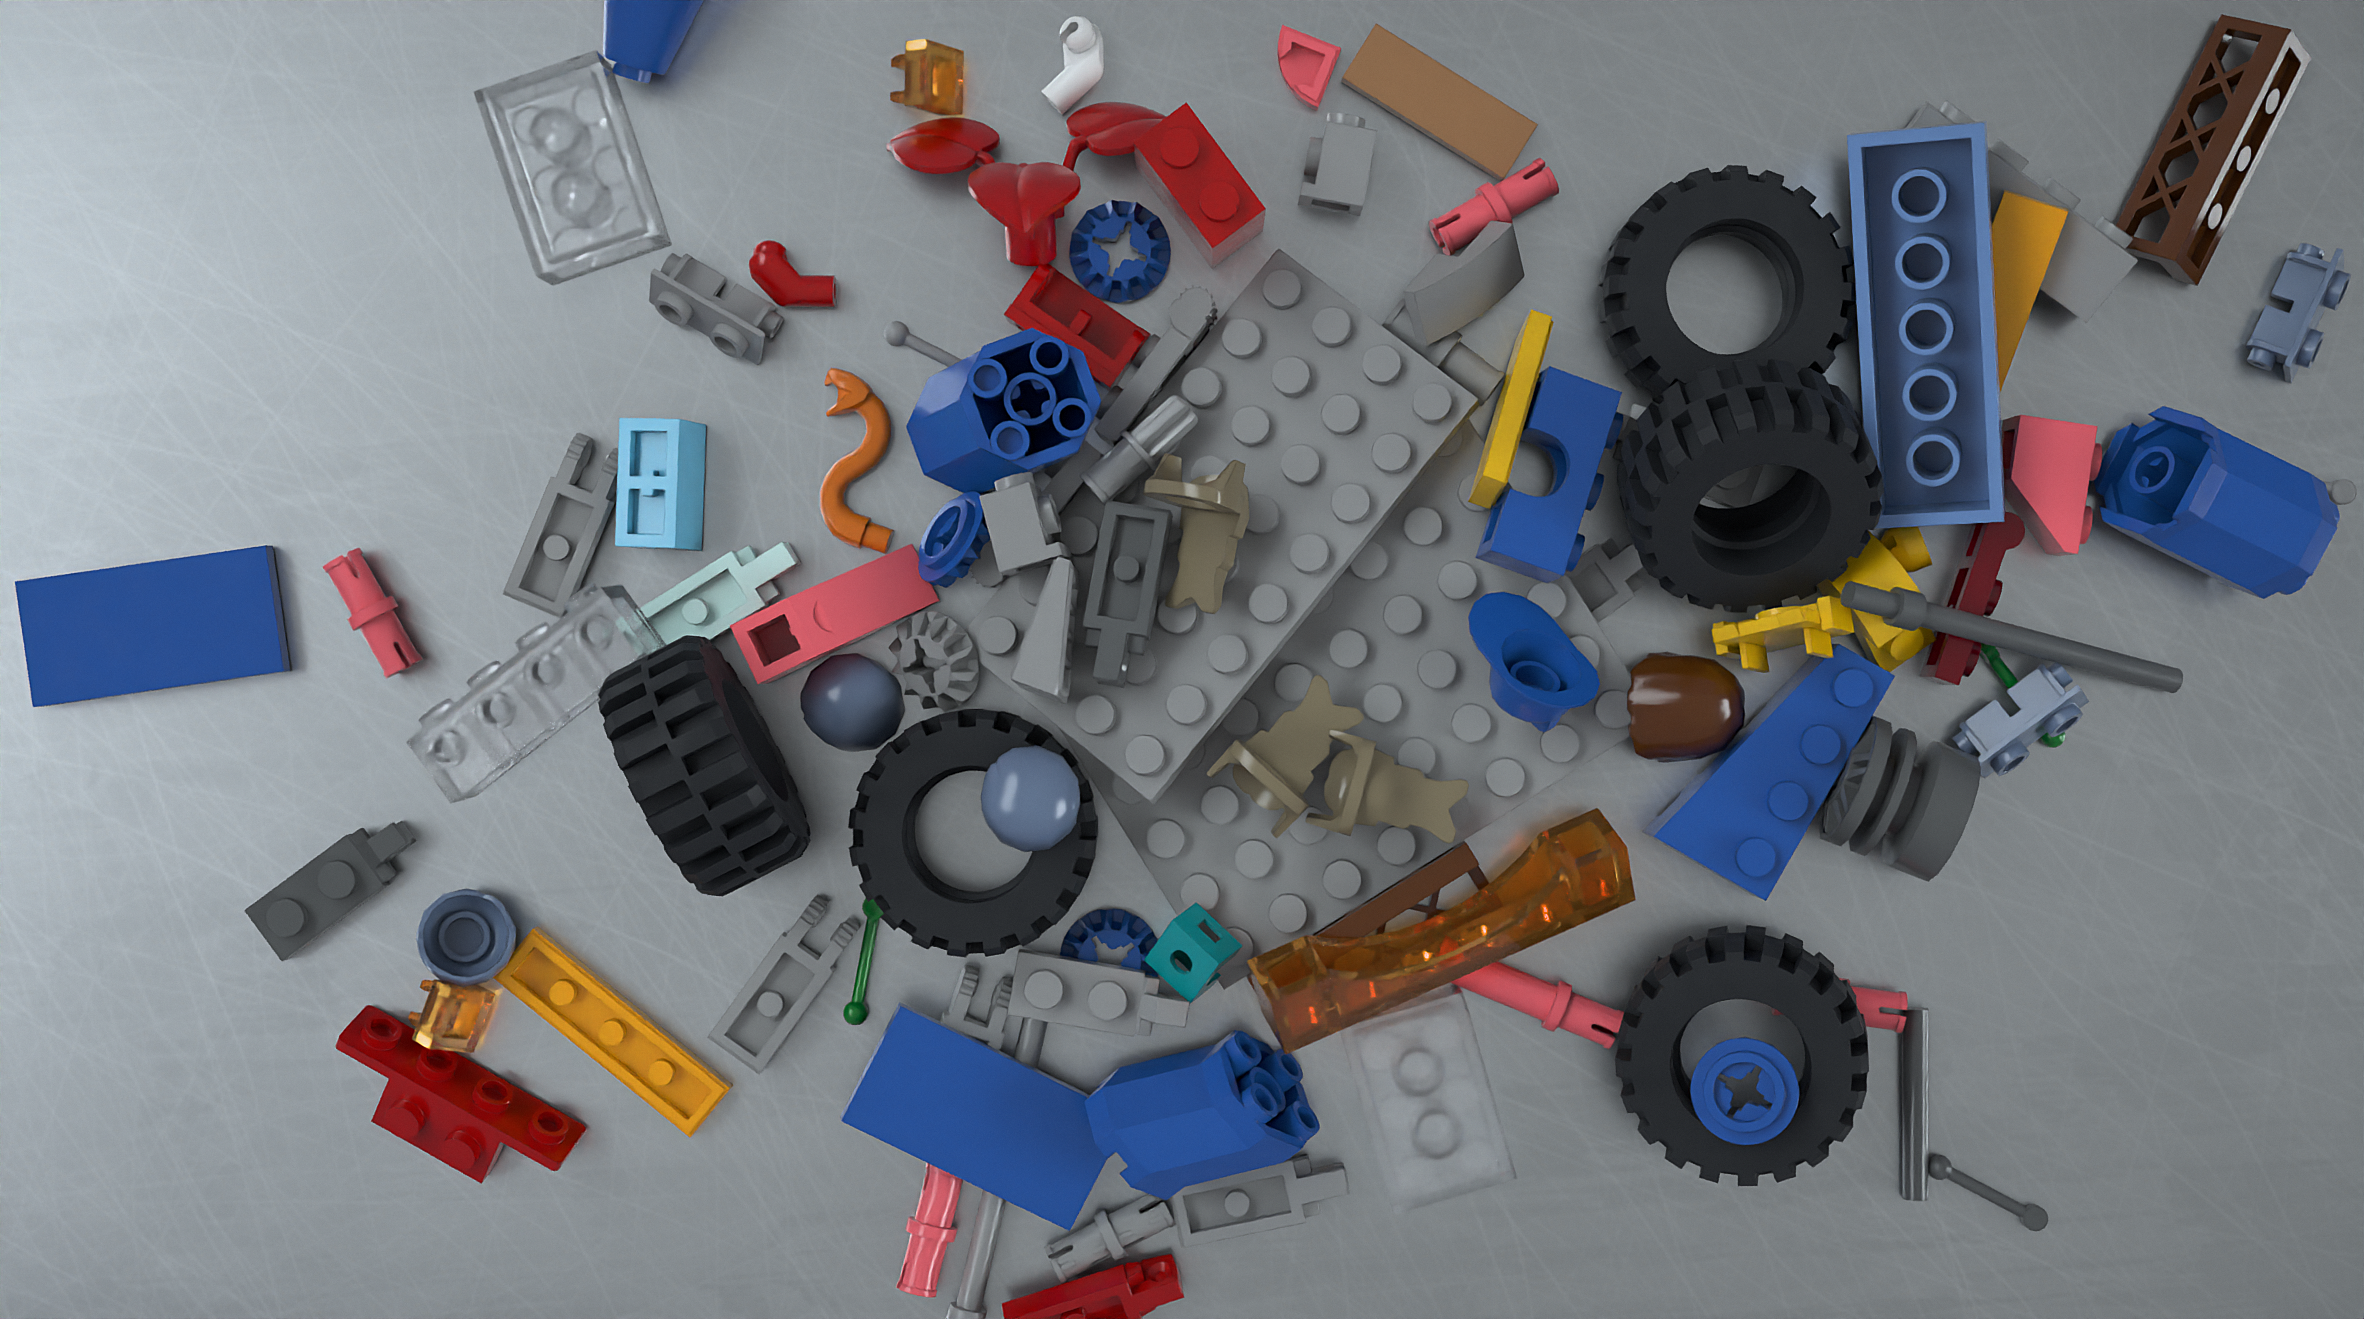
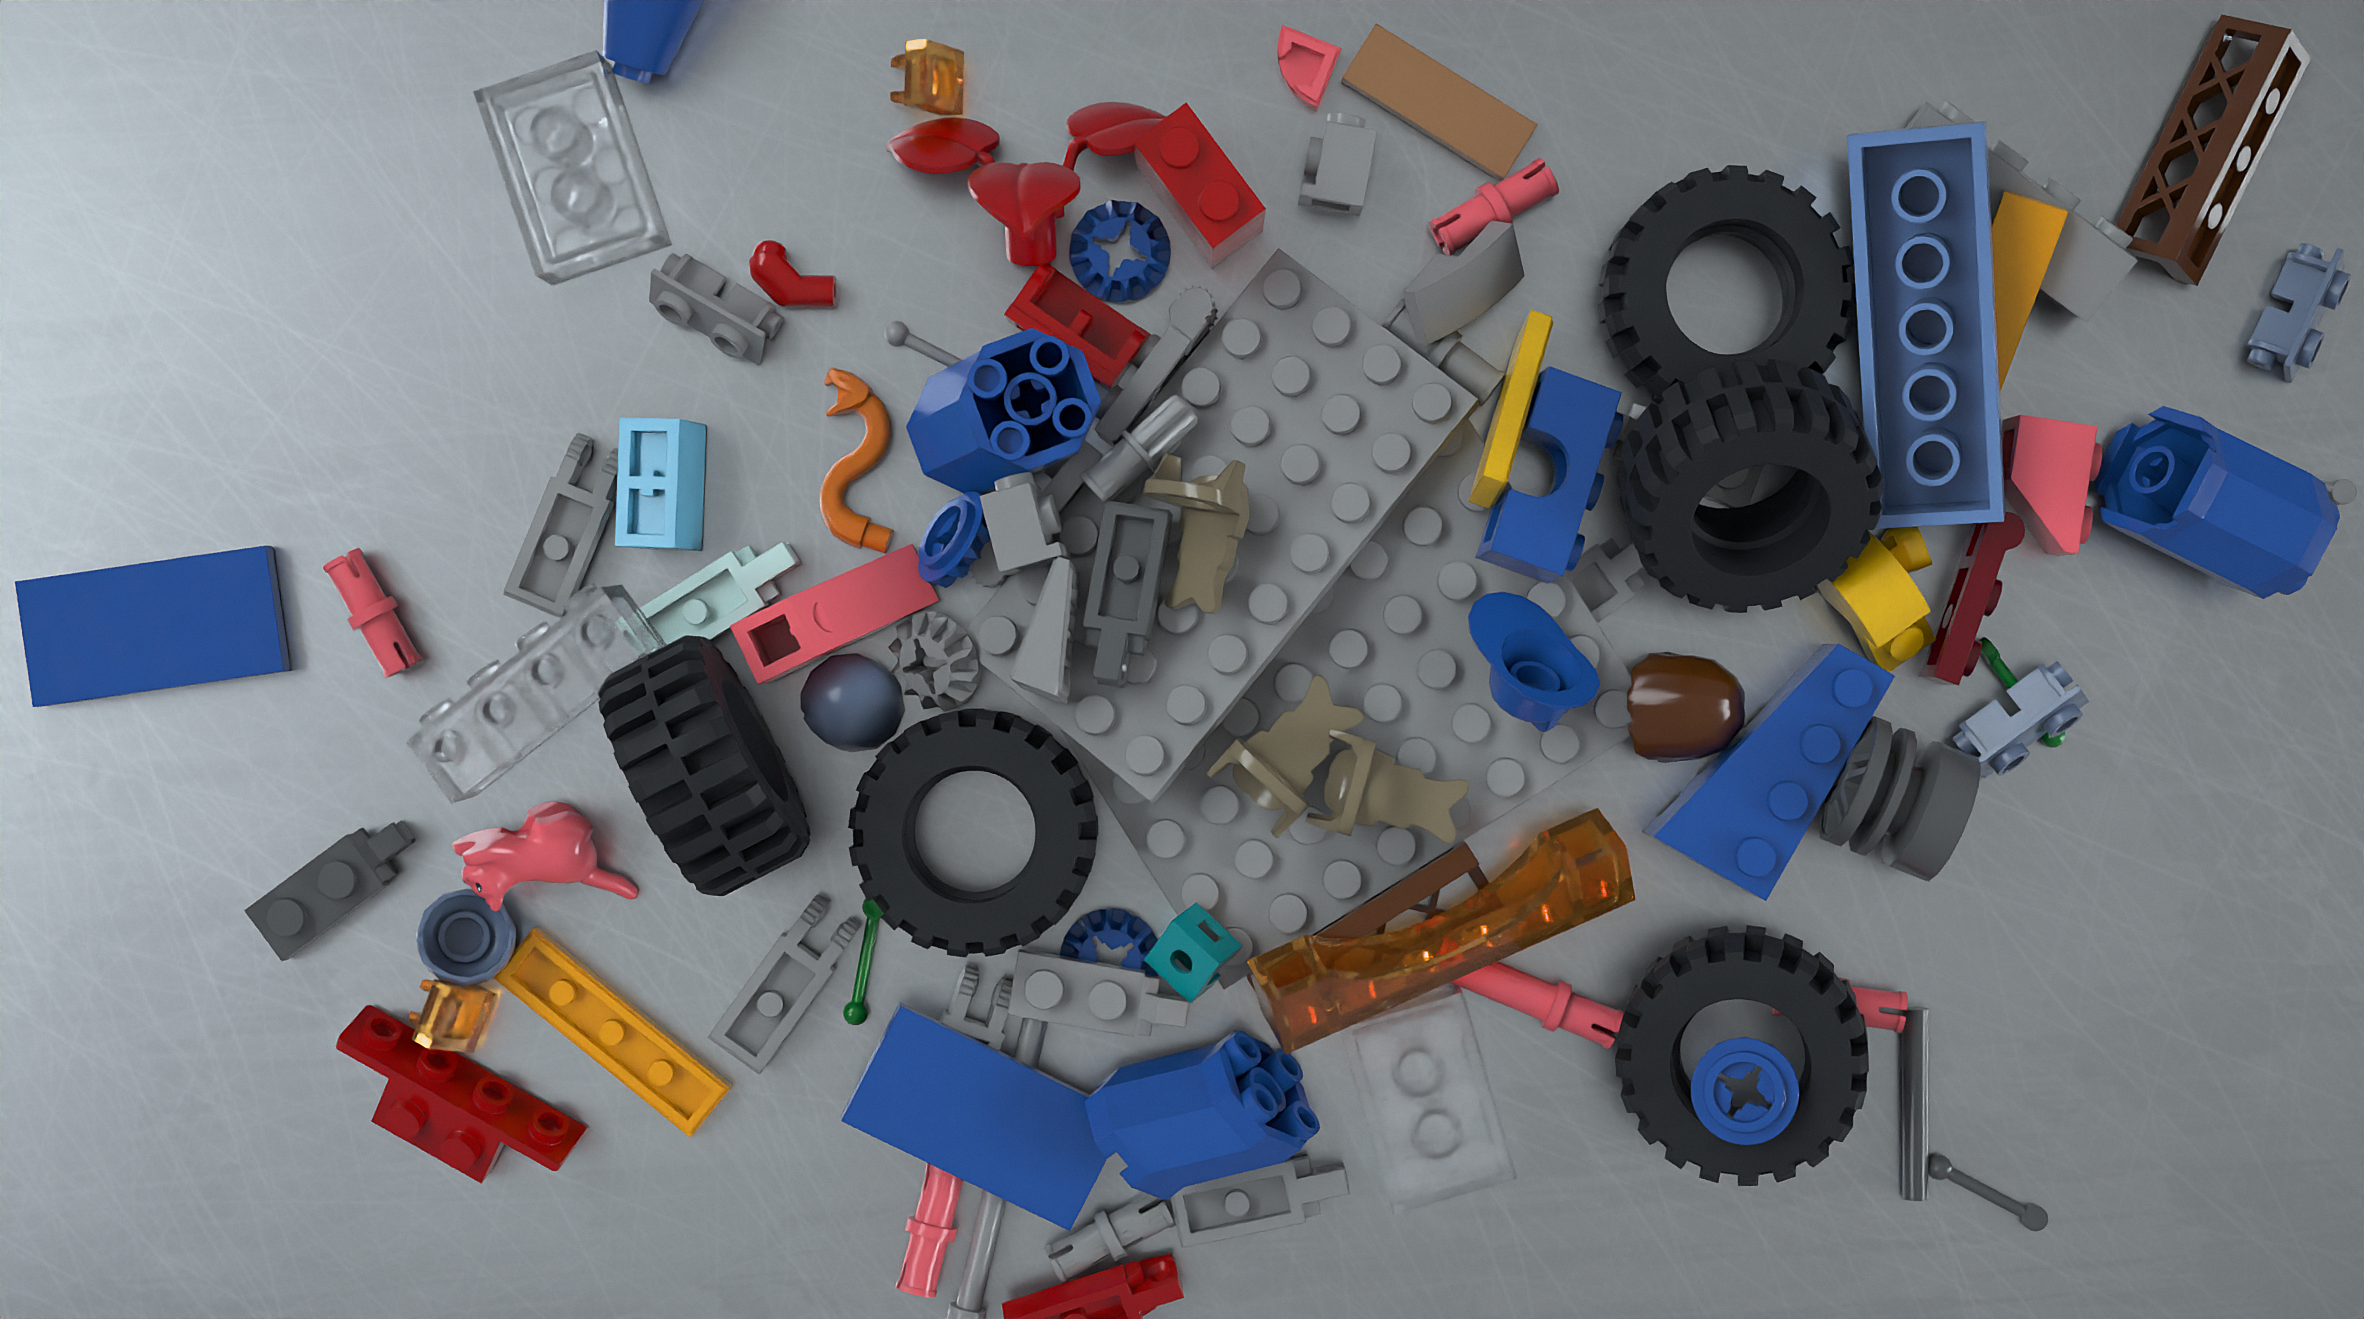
sand blue hair [981,746,1080,852] -> none
white arm [1041,16,1104,115] -> none
yellow piece [1712,596,1855,673] -> none
dark grey bar [1841,581,2183,693] -> none
none -> coral animal [452,801,638,912]

